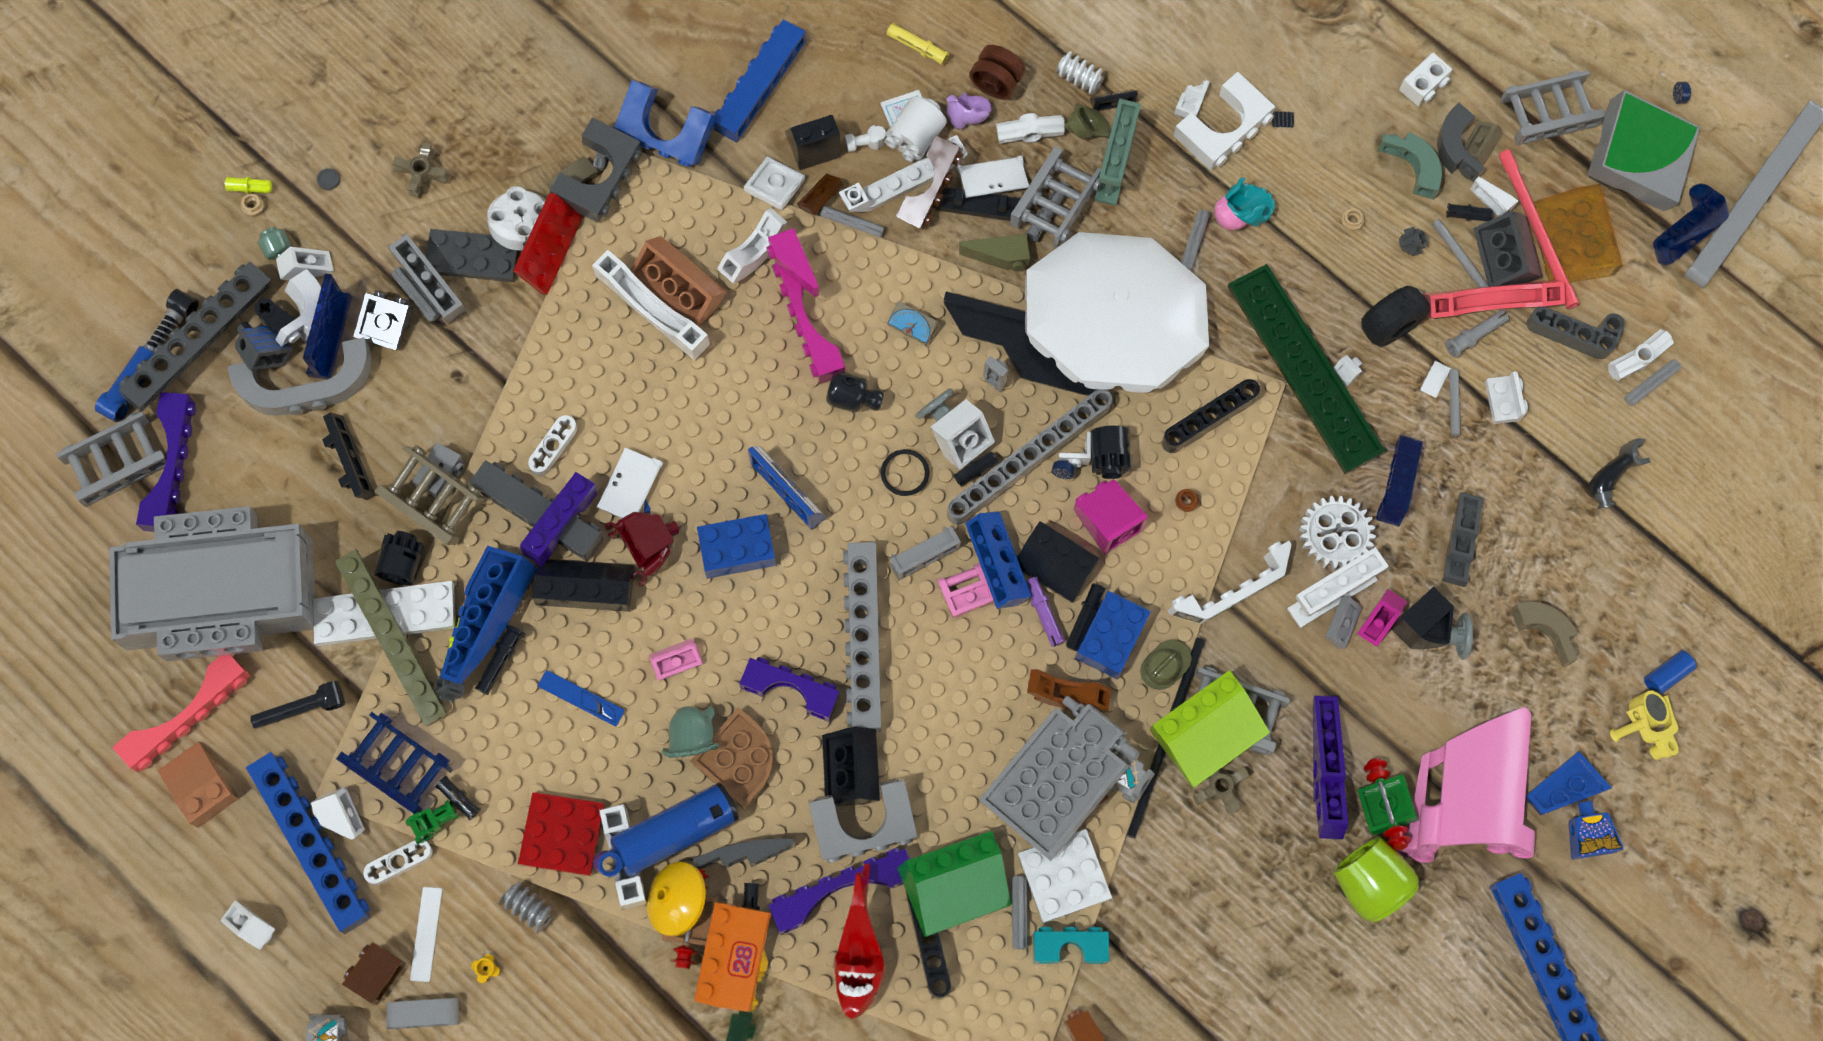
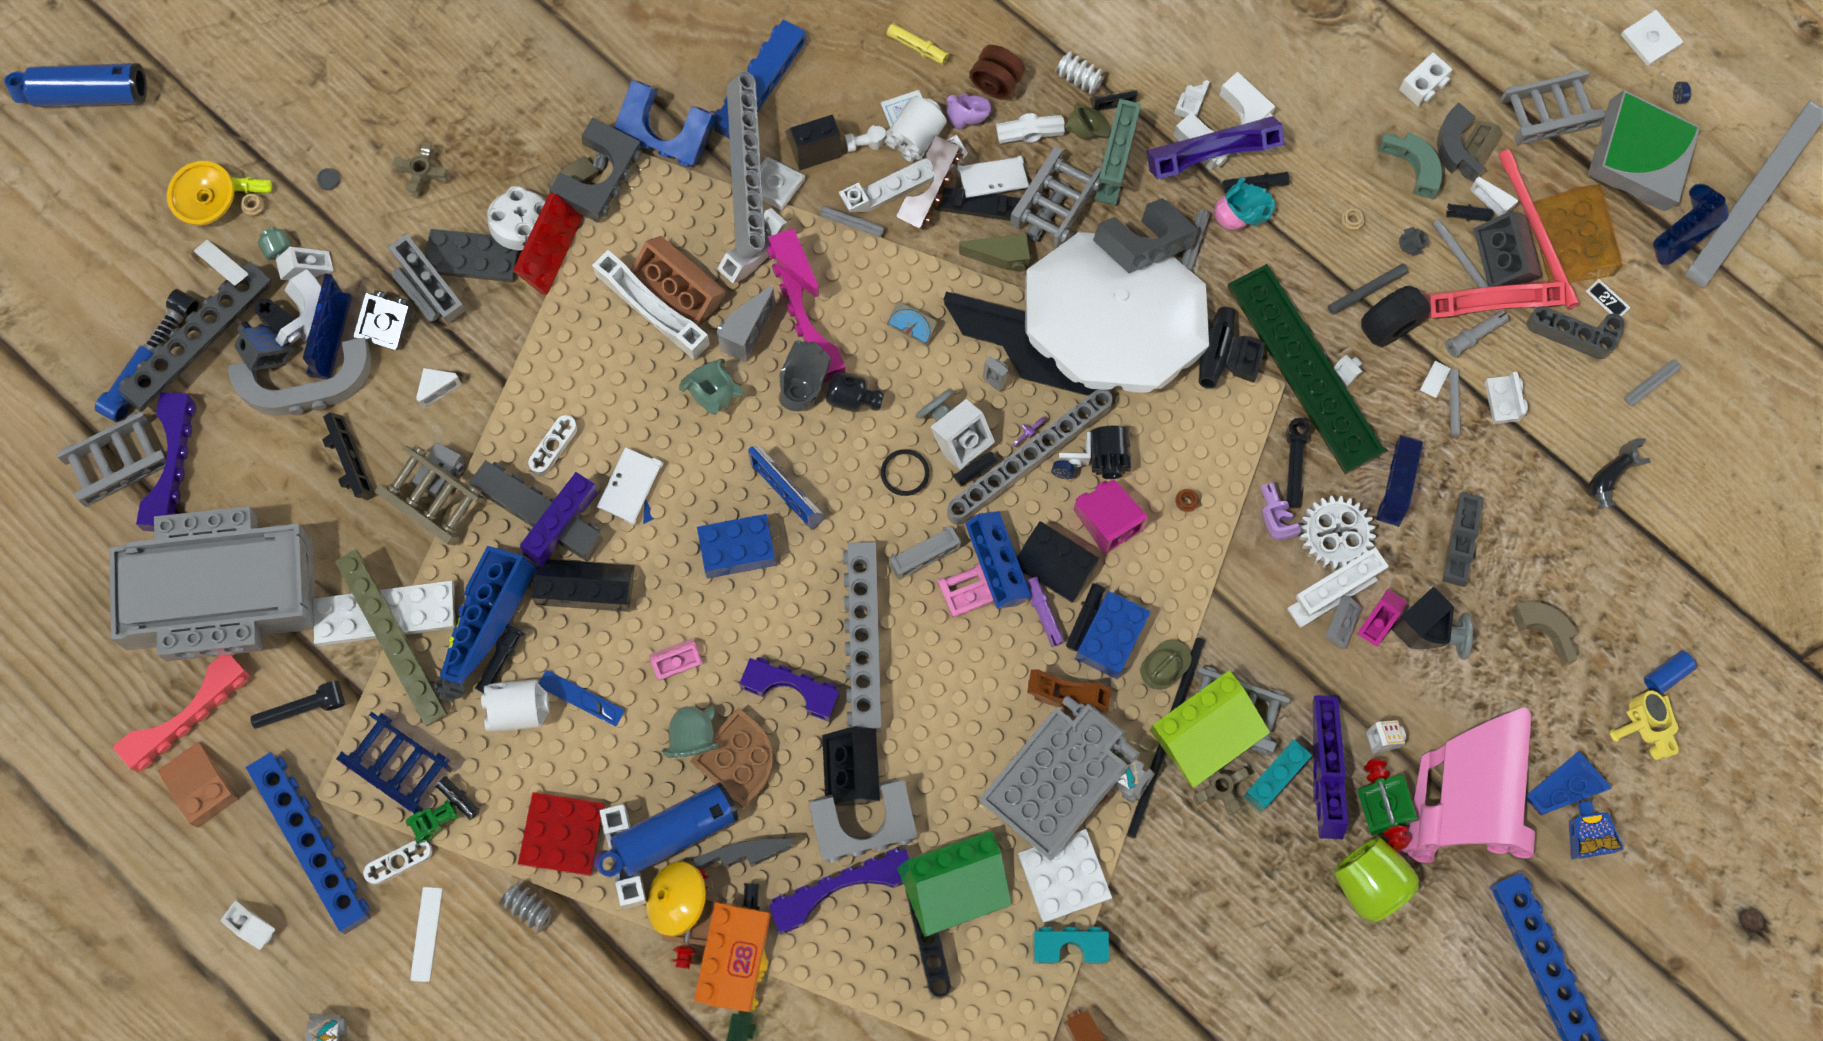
white slope [311,786,365,839] -> none
reddish brown slope [342,942,406,1005] -> none
black gear [373,531,424,586] -> none
light grey beam [386,998,459,1029] -> none
yellow plate [471,954,500,983] -> none
dark red torso [605,512,679,587] -> none
reddish brown plate [797,173,844,215] -> none
red piece [833,864,886,1020] -> none
light grey axle [1012,876,1027,949] -> none
black beam [1162,379,1260,453] -> none
white slope [1167,541,1292,624] -> none
black sticker [1272,111,1294,128] -> none
white piece [1607,329,1674,381] -> none
none -> blue piece [4,63,147,107]
none -> yellow dish [167,161,234,225]
none -> white sticker [194,240,248,285]
none -> white slope [416,368,462,409]
none -> white cylinder [481,679,550,732]
none -> sand green hair [679,359,744,415]
none -> light grey slope [717,286,776,363]
none -> light grey beam [727,71,765,259]
none -> dark grey hair [779,340,831,411]
none -> medium lavender piece [1013,416,1046,448]
none -> dark grey arch [1093,198,1198,273]
none -> dark purple arch [1146,116,1285,179]
none -> black plate [1198,307,1266,389]
none -> black axle [1222,171,1289,193]
none -> teal arch [1243,740,1312,812]
none -> lavender piece [1260,483,1301,541]
none -> black axle [1286,418,1310,509]
none -> dark grey piece [1328,263,1409,315]
none -> white slope [1366,720,1406,755]
none -> sticker [1586,279,1631,316]
none -> white plate [1621,10,1683,67]

